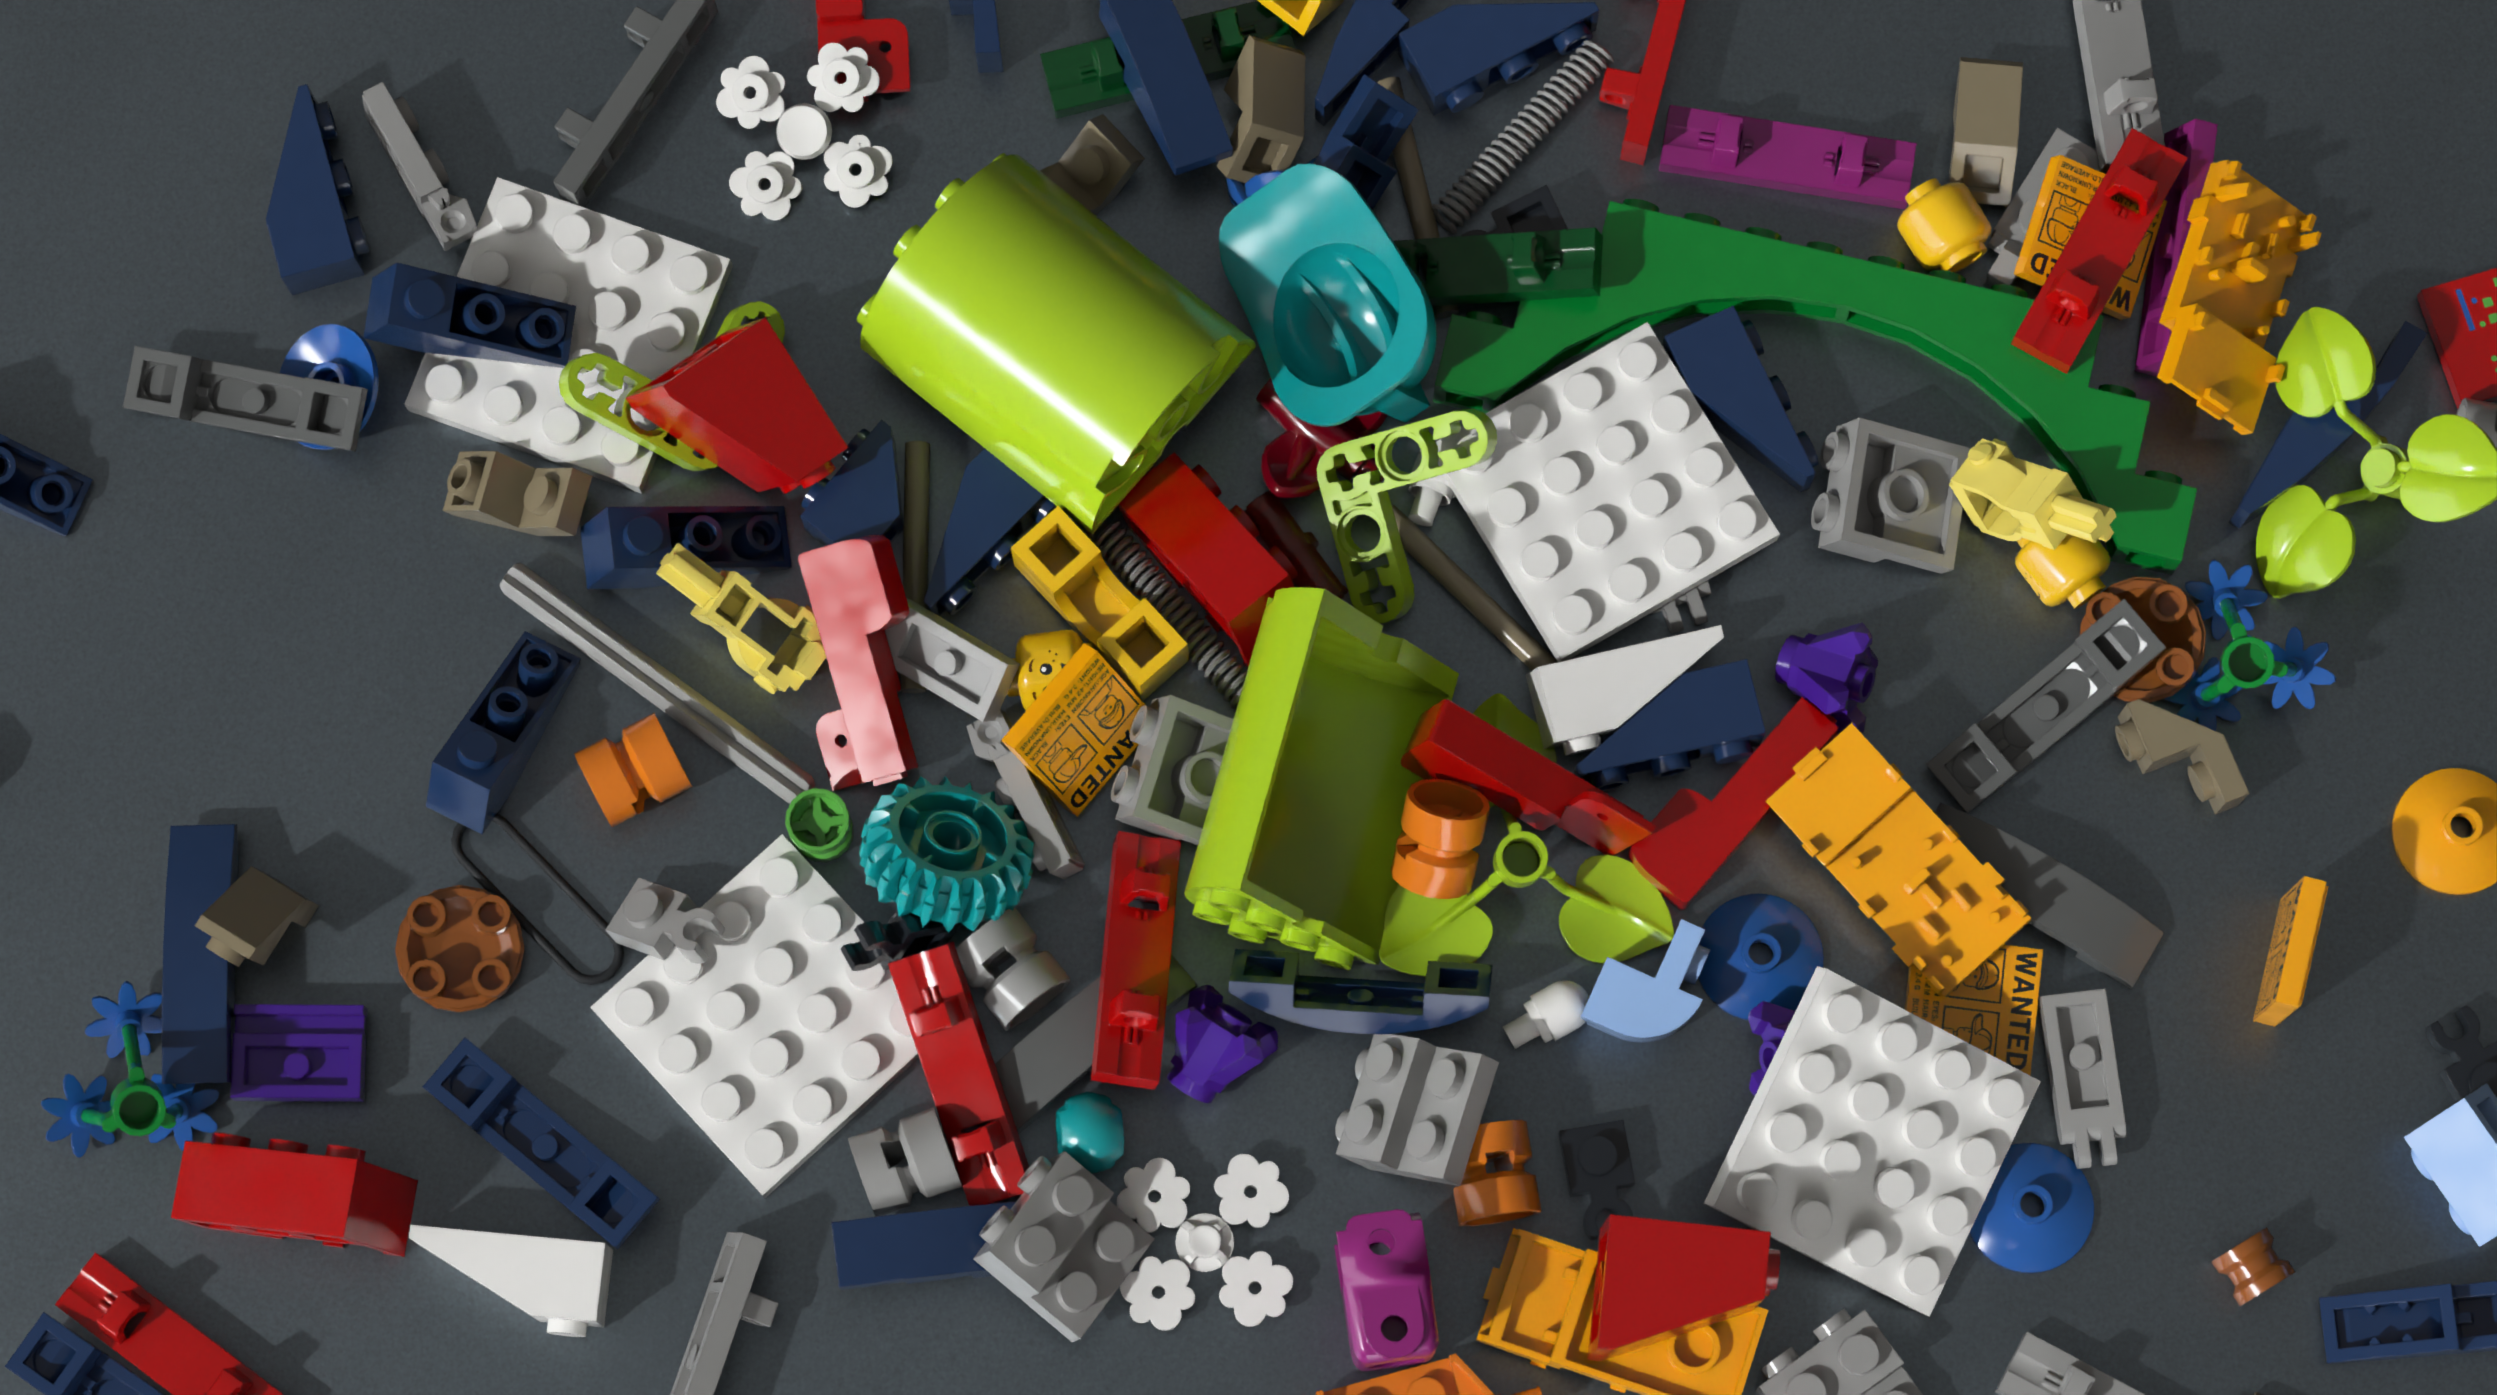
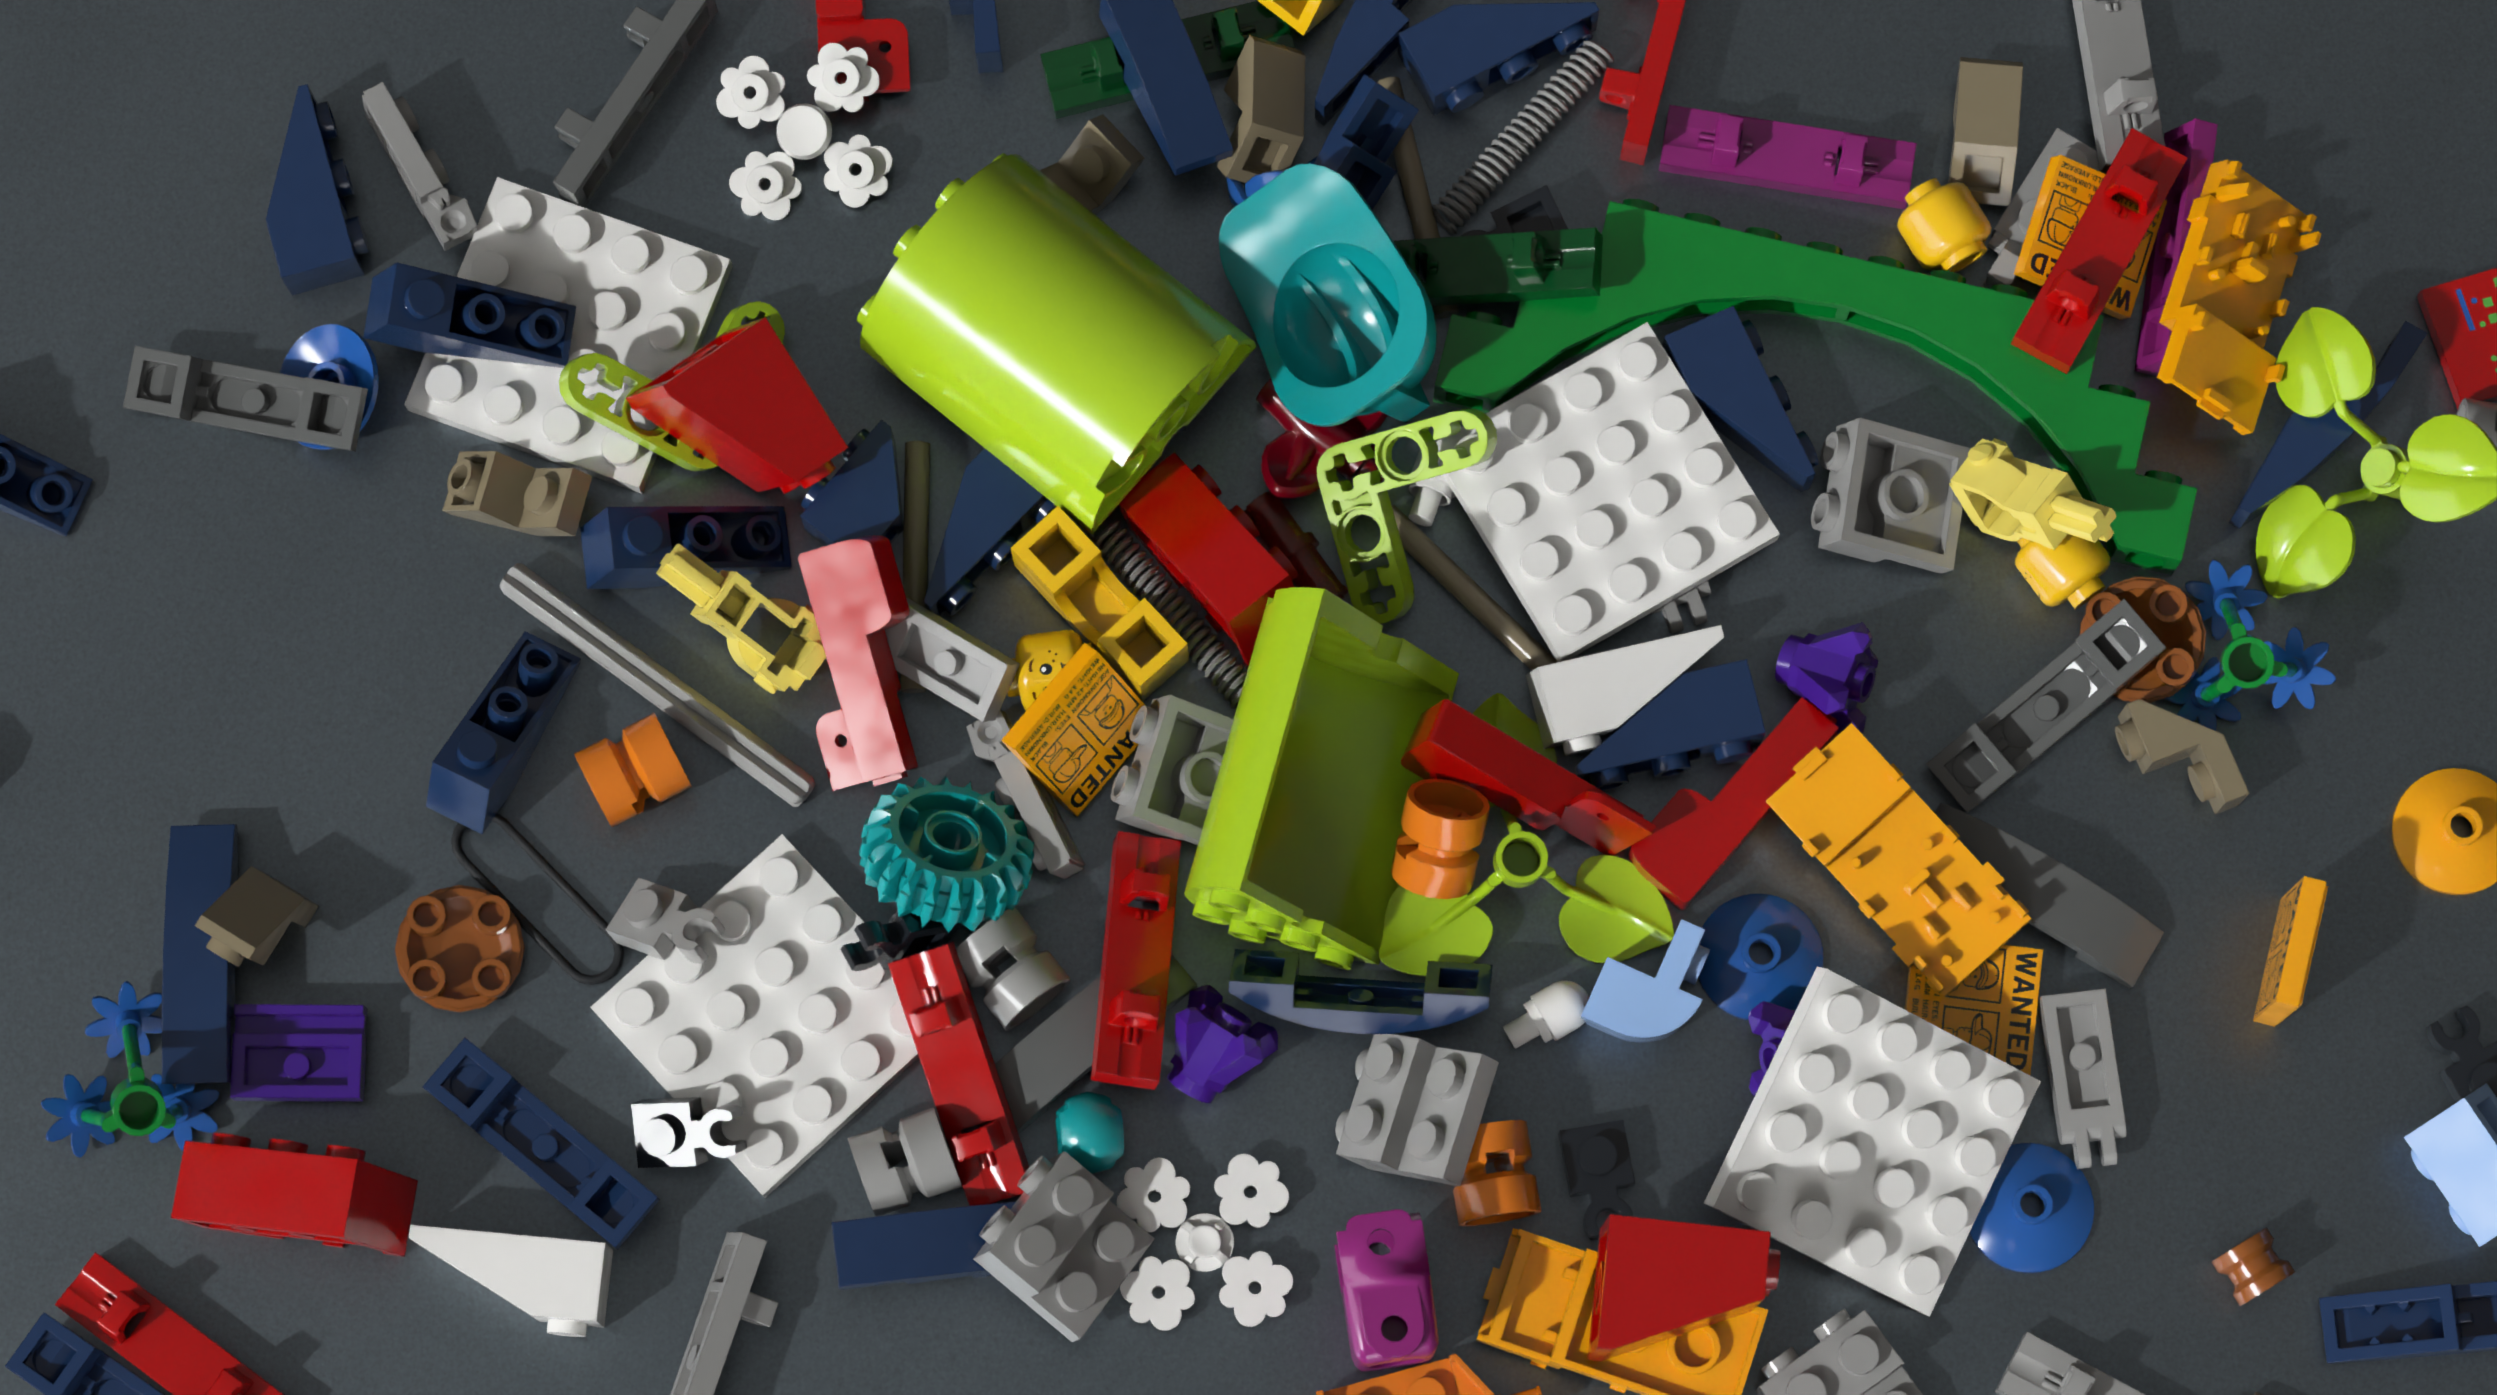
bright green wheel [785,788,854,863] -> none
none -> plate [631,1097,747,1168]

